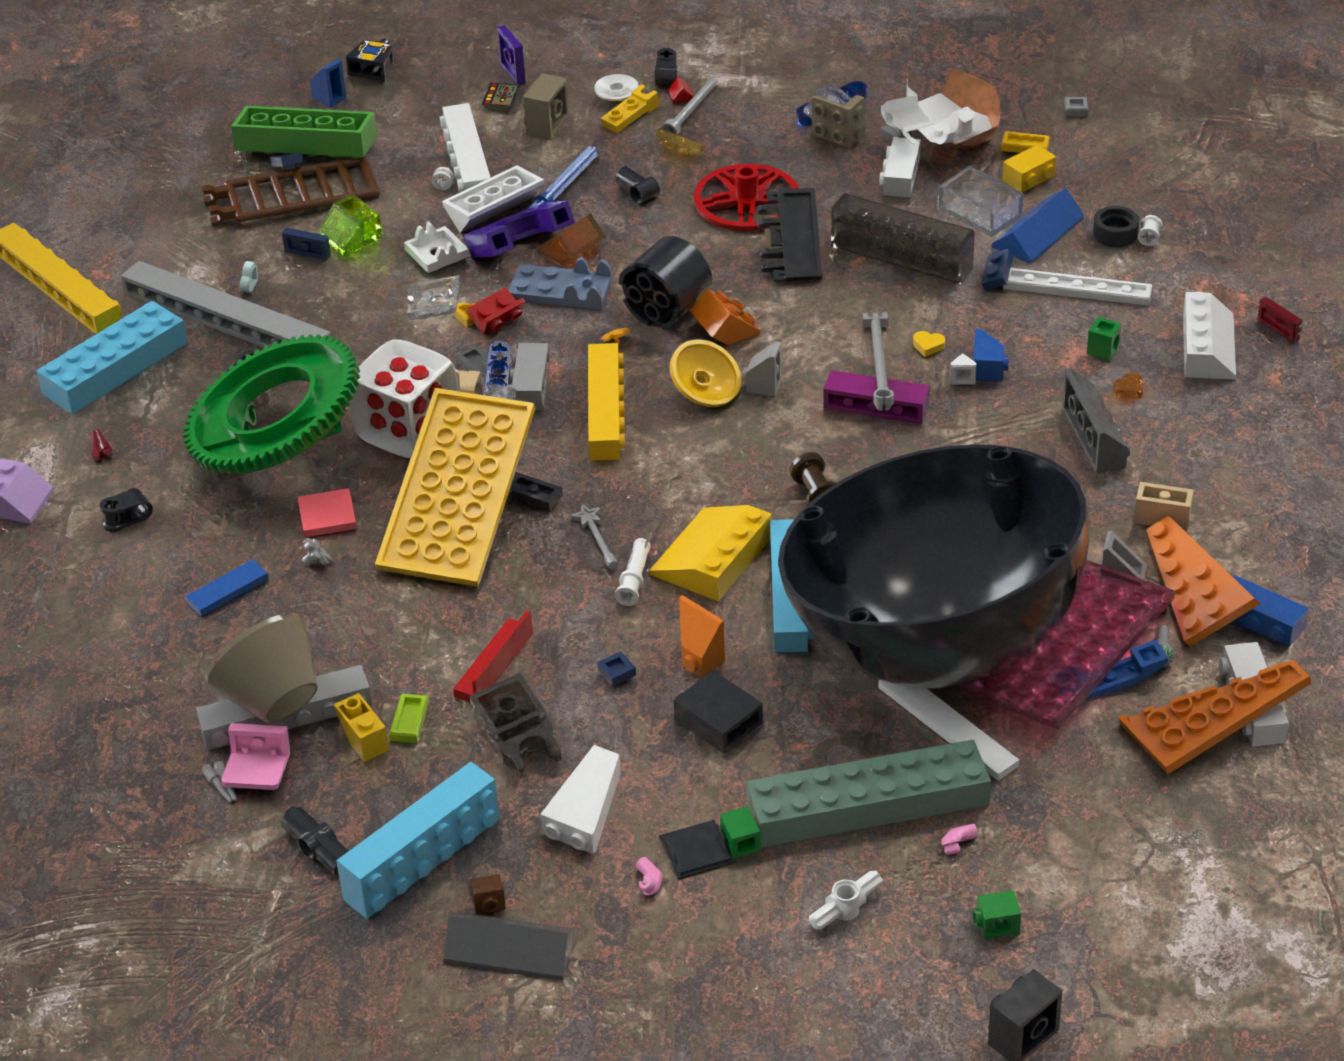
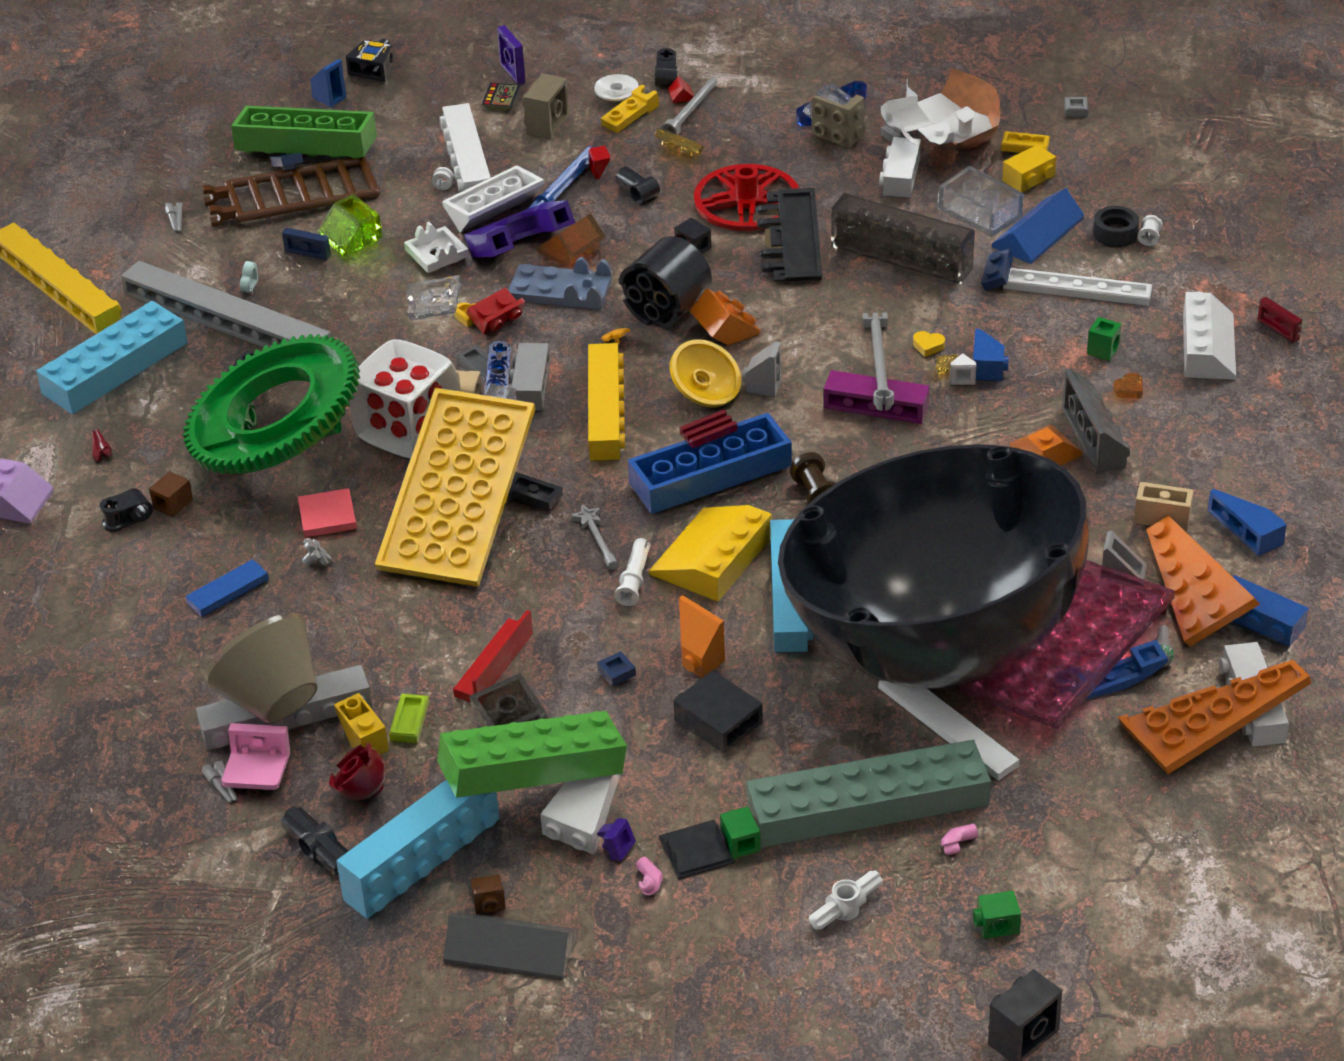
none -> reddish brown brick [149,471,193,517]
none -> light grey piece [165,203,182,232]
none -> dark red cylinder [329,743,387,801]
none -> bright green brick [437,711,627,798]
none -> red slope [588,145,611,180]
none -> dark purple tile [597,818,636,861]
none -> blue brick [628,413,792,514]
none -> black brick [674,217,712,254]
none -> dark red tile [679,410,738,448]
none -> clear yellow arm [935,354,971,373]
none -> orange slope [1010,424,1083,466]
none -> blue slope [1208,489,1287,556]

